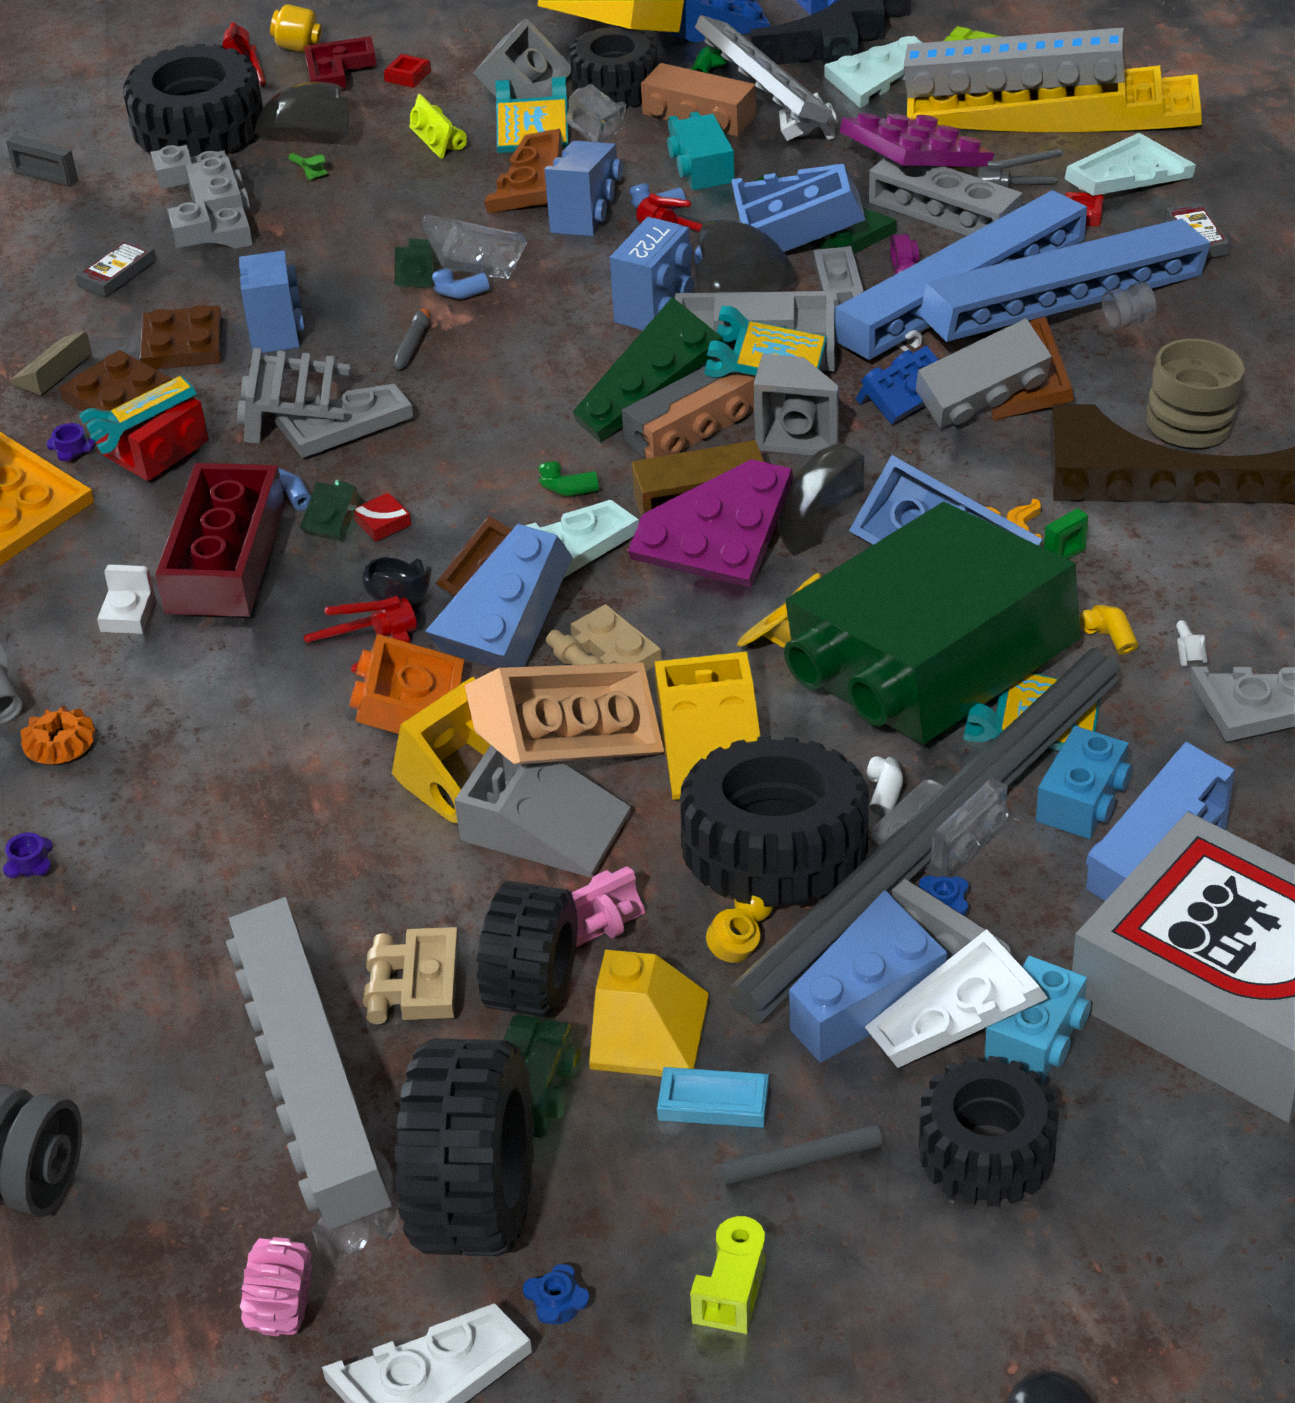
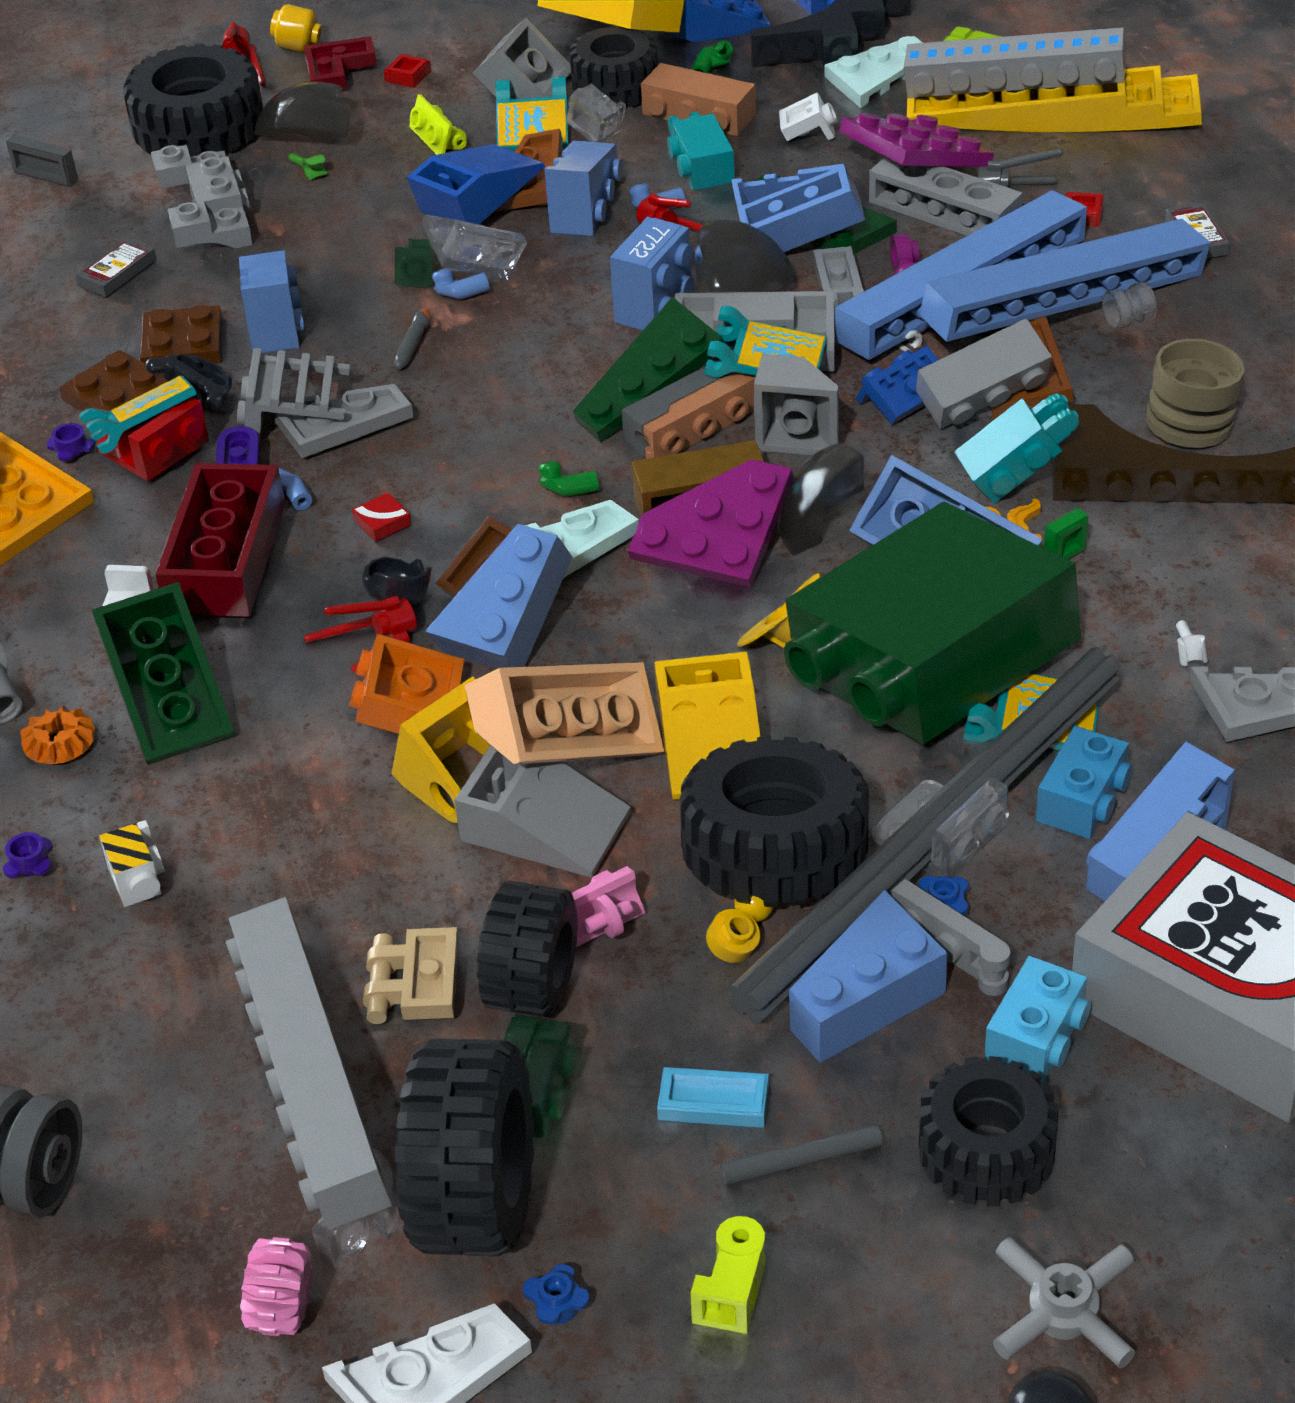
dark tan slope [10,331,92,395] -> none
clear green bracket [300,480,366,543] -> none
tan plate [546,604,662,671] -> none
yellow slope [589,949,709,1077] -> none
light grey plate [695,15,832,124] -> none
white wing [865,929,1048,1068] -> none
white arm [867,756,903,816] -> none
light aqua wing [1065,133,1196,196] -> none
yellow arm [1080,605,1139,655] -> none
none -> dark green slope [92,582,235,765]
none -> brick [99,820,165,907]
none -> black piece [145,354,232,412]
none -> dark purple plate [216,426,261,465]
none -> blue slope [407,144,545,232]
none -> teal hinge [954,393,1080,504]
none -> light grey bar [993,1237,1135,1368]

